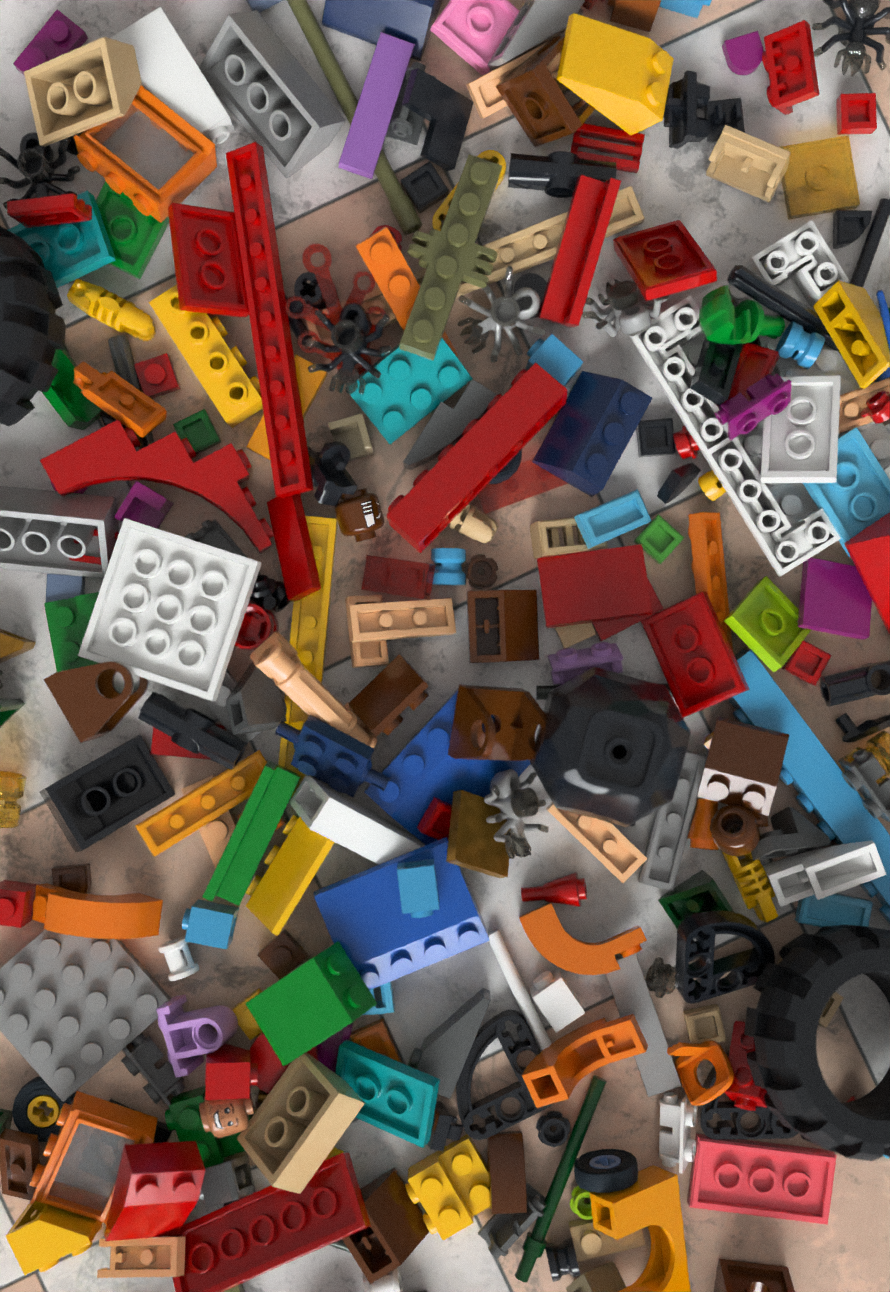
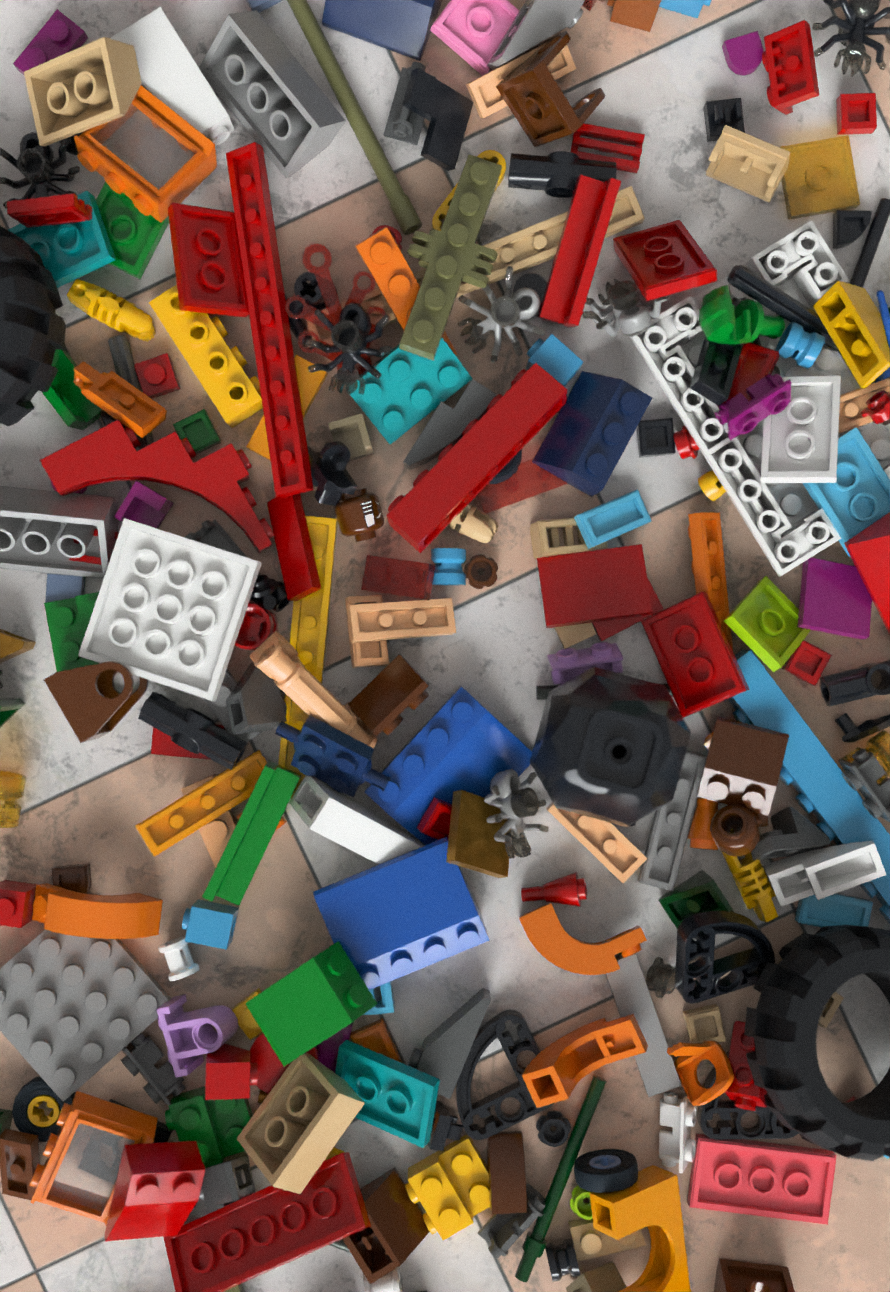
yellow slope [6,1201,103,1275] -> none
black slope [39,735,175,852] -> none
light nougat hinge [97,1236,185,1278] -> none
nougat head [199,1093,255,1138] -> none
yellow slope [246,814,335,936] -> none
reddish brown plate [257,929,308,980] -> none
medium lavender tile [338,32,415,179] -> none
dark azure brick [397,859,439,918] -> none
black tile [401,161,449,213] -> none
reddish brown hose [448,684,546,761] -> none
reddish brown slope [466,590,539,663] -> none
white bar [488,929,552,1052] -> none
white brick [529,969,585,1033] -> none
yellow slope [556,13,674,136] -> none
bright green tile [634,514,684,564] -> none
black tile [657,462,701,504] -> none
black hips [663,70,710,149] -> none

